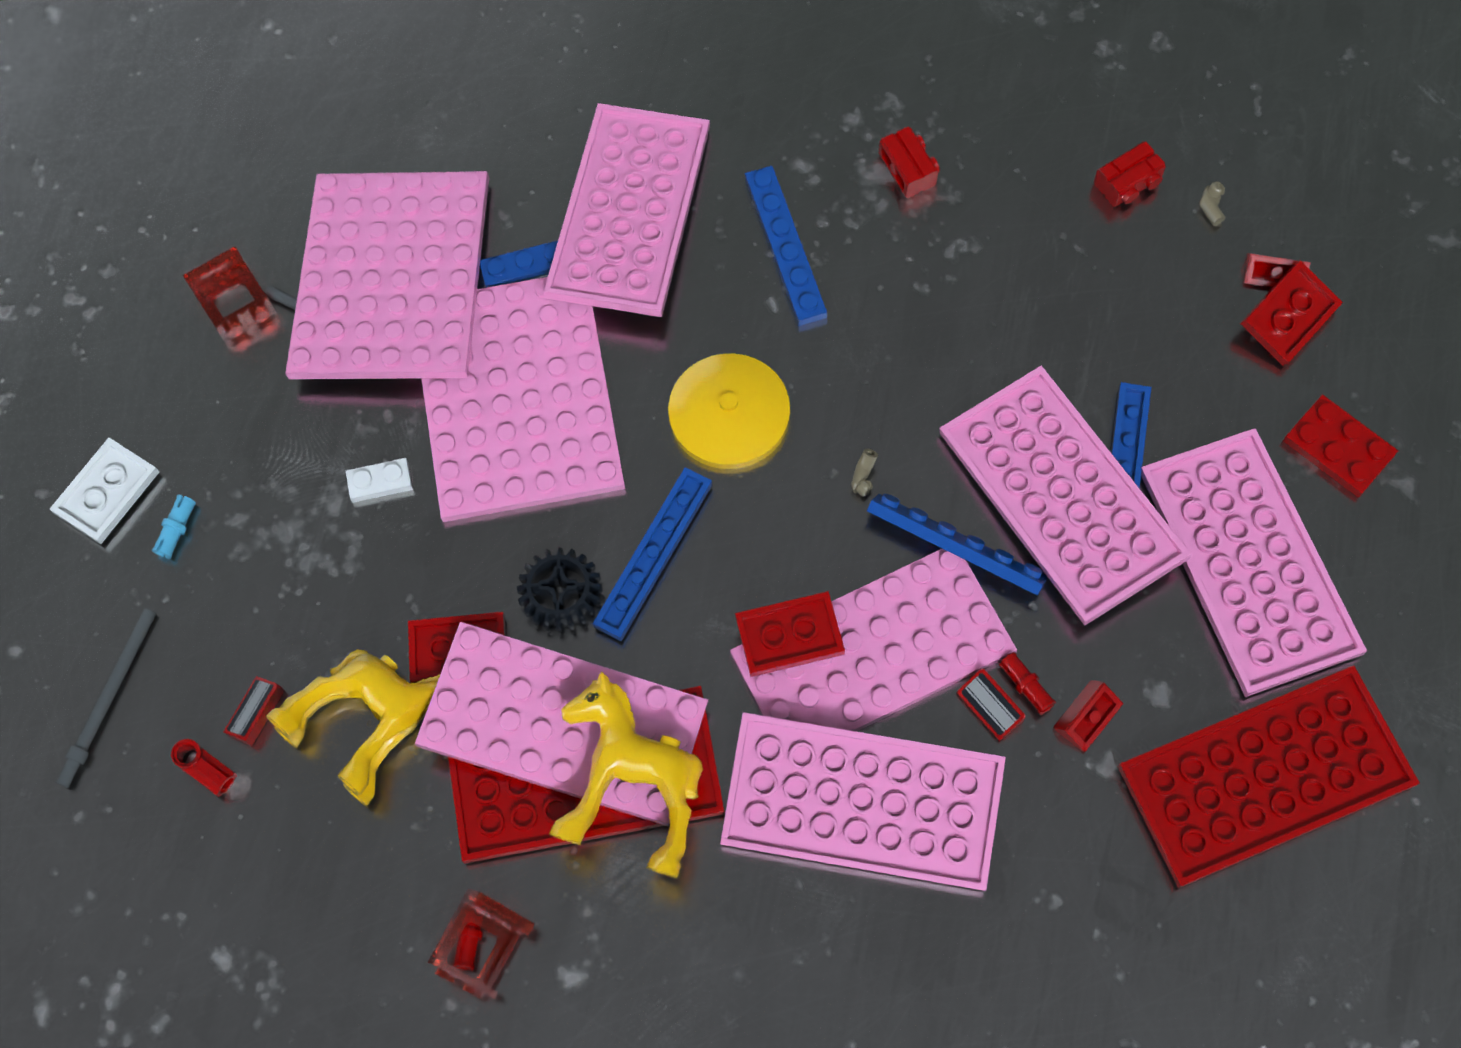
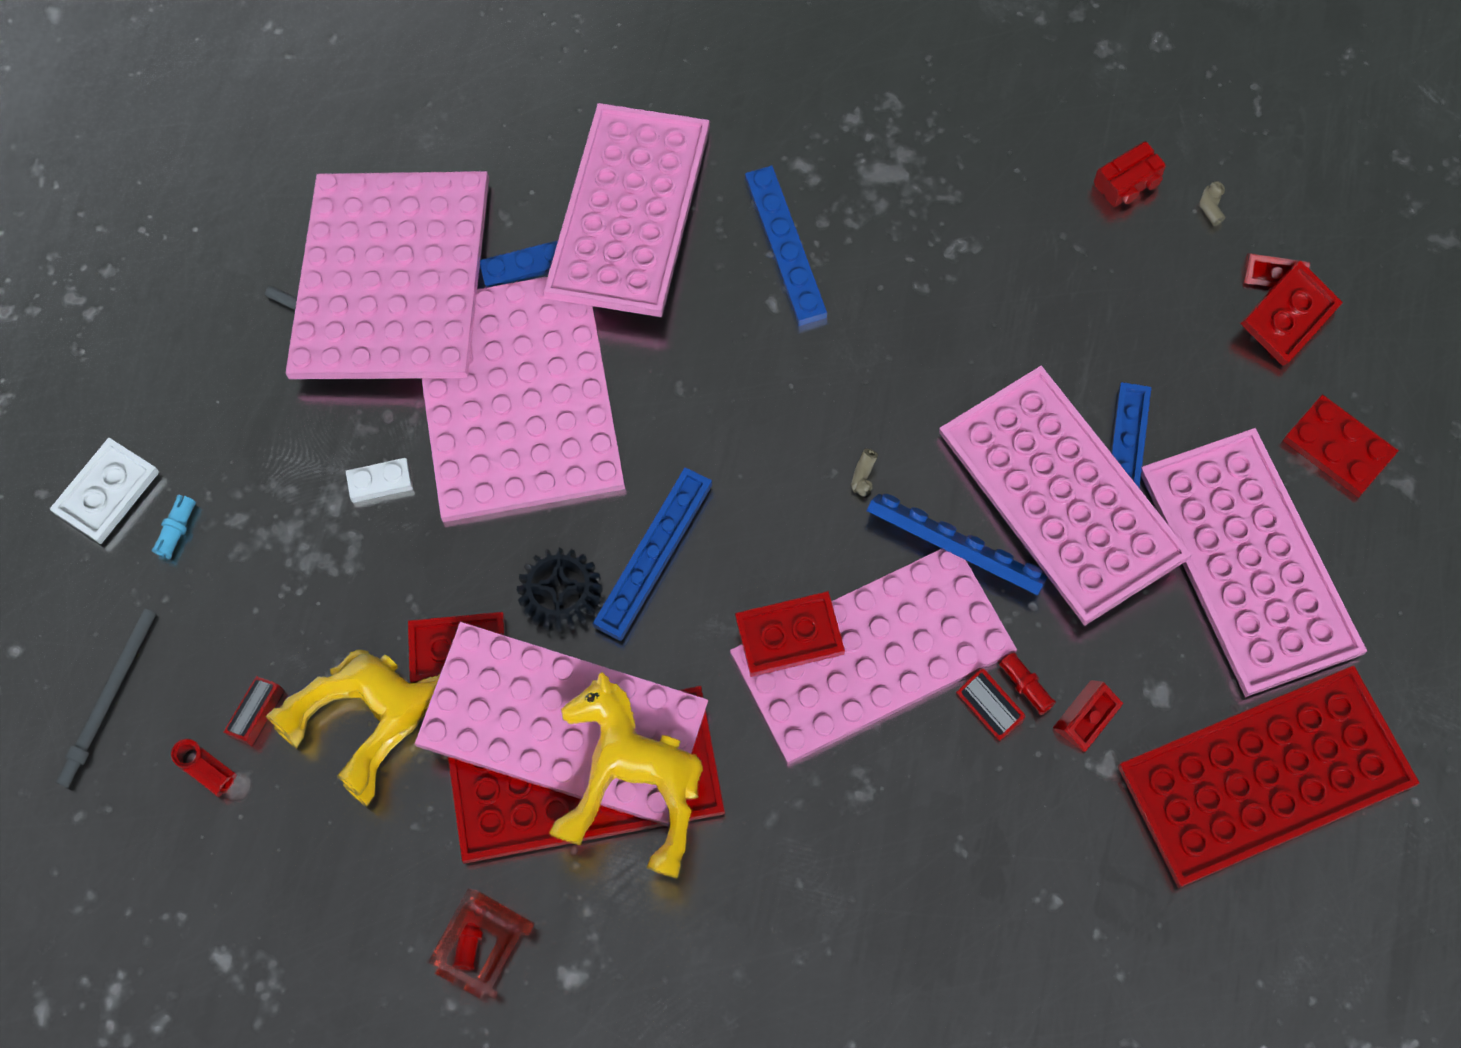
clear red window [183,246,276,342] -> none
yellow dish [668,353,790,469] -> none
bright pink plate [720,712,1006,891] -> none
red brick [878,126,940,198] -> none

